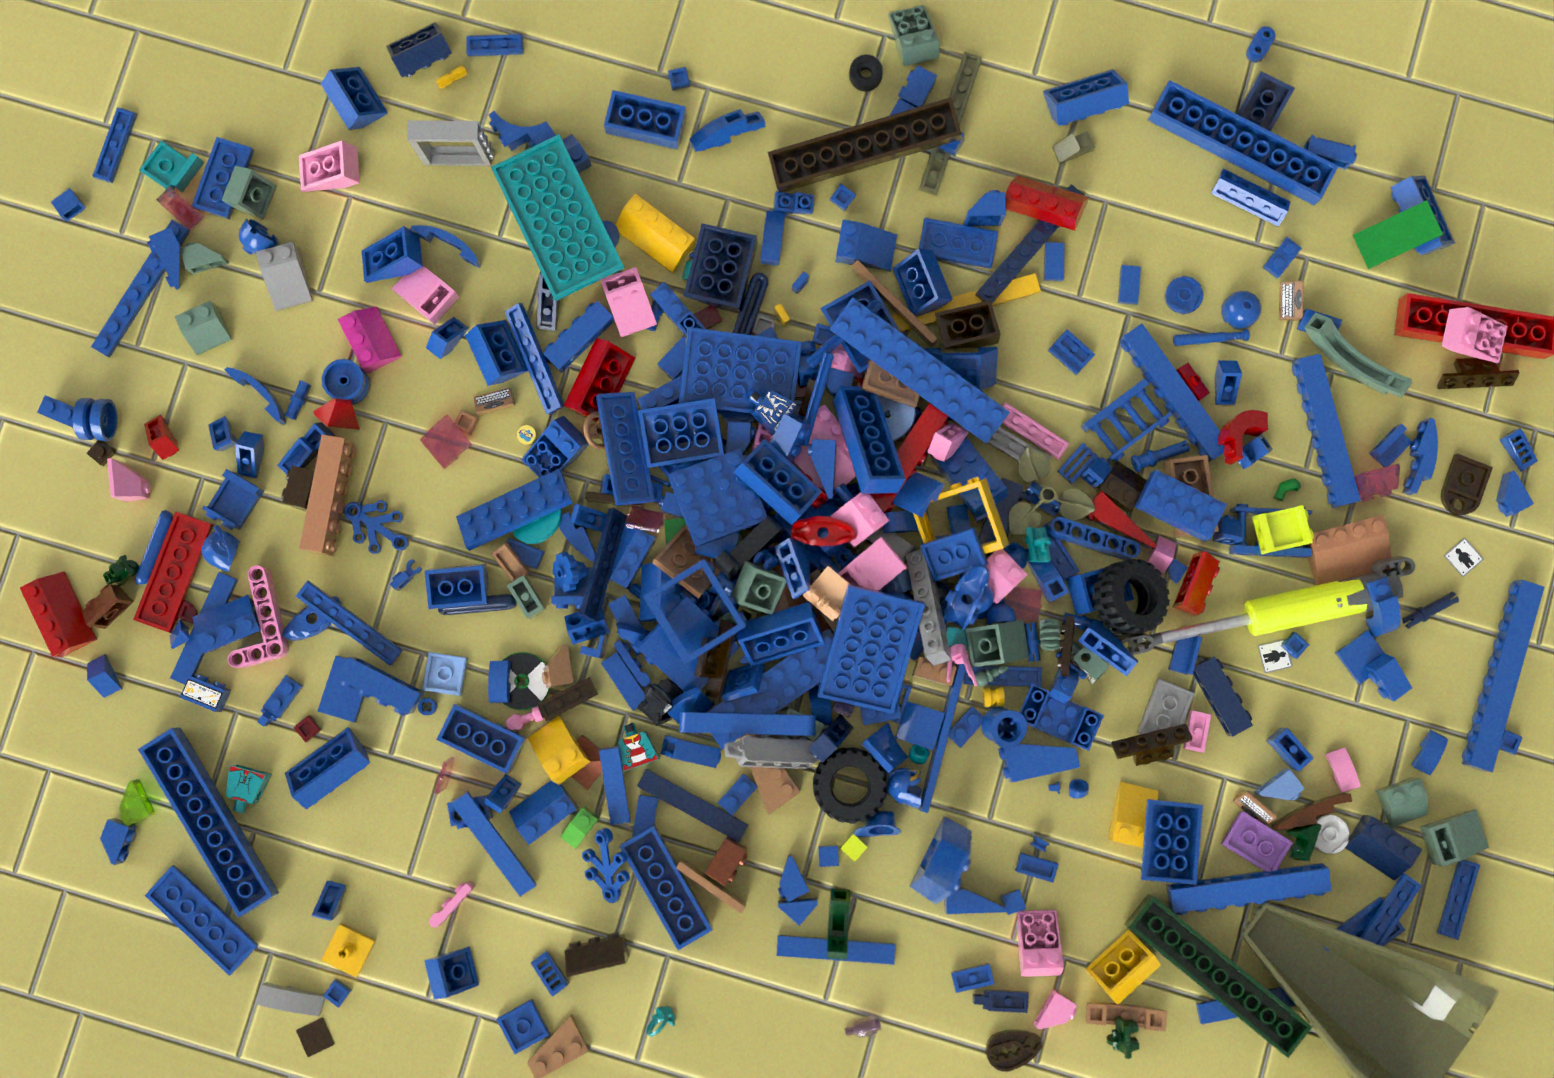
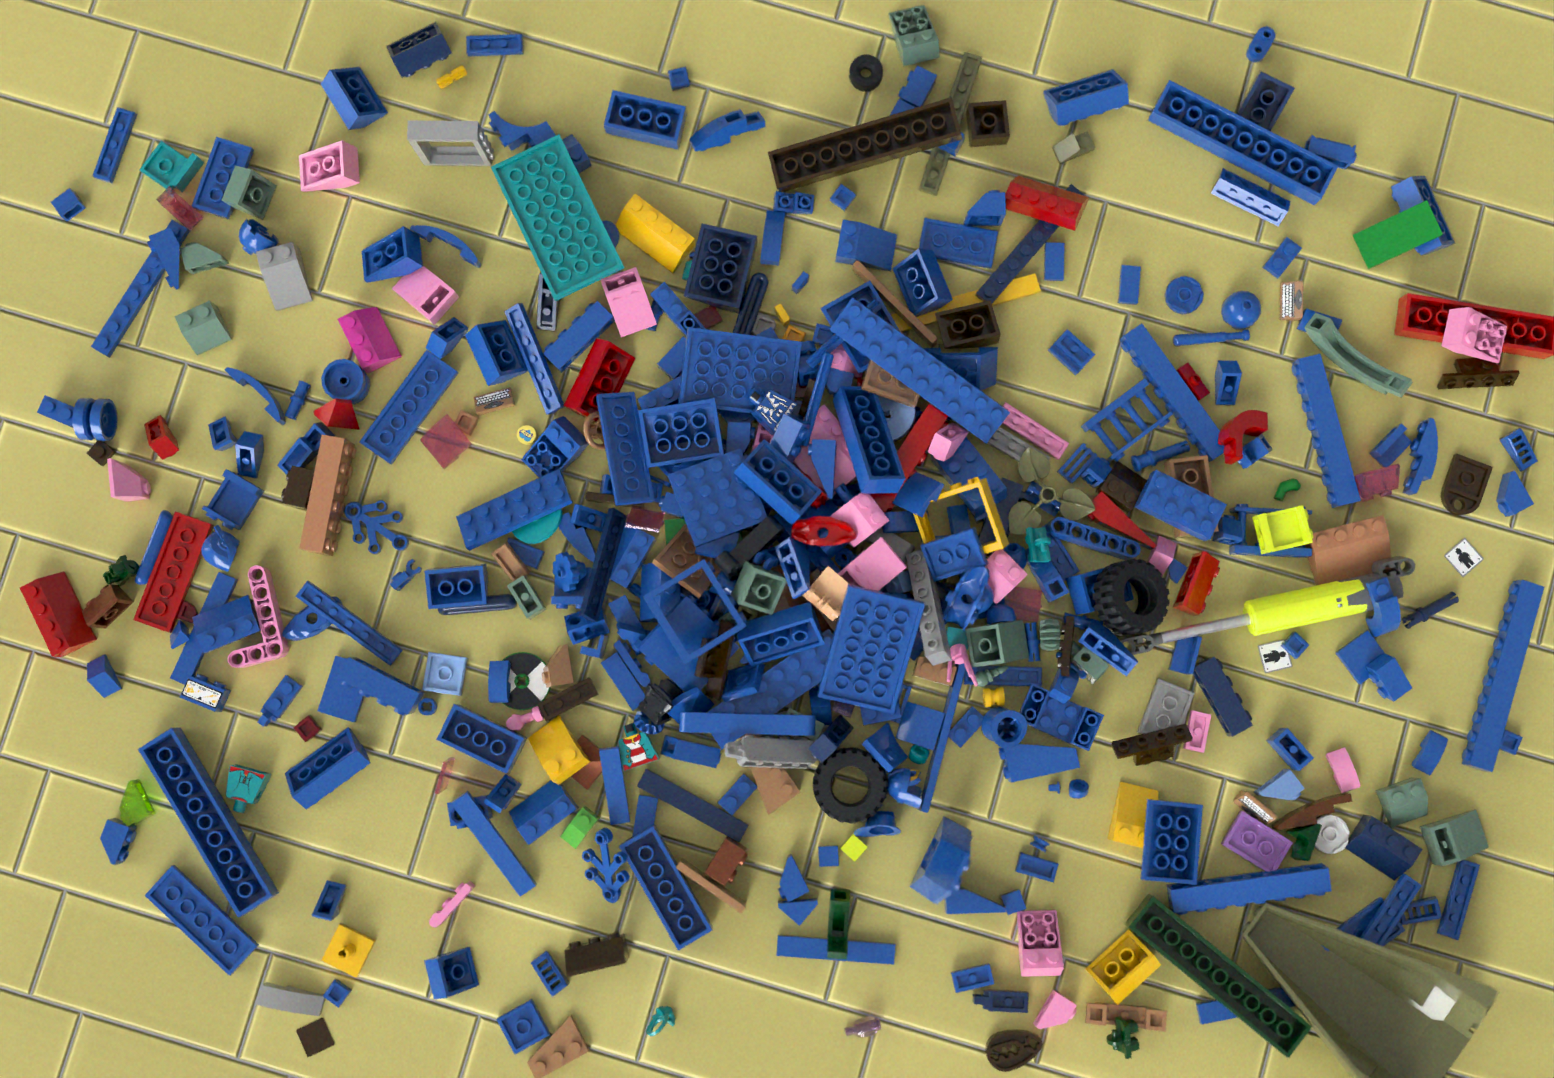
none -> blue plate [359,350,459,465]
none -> blue gear [634,711,665,734]
none -> light orange tile [782,325,806,342]
none -> dark brown brick [966,100,1010,147]
none -> blue slope [1400,896,1442,925]

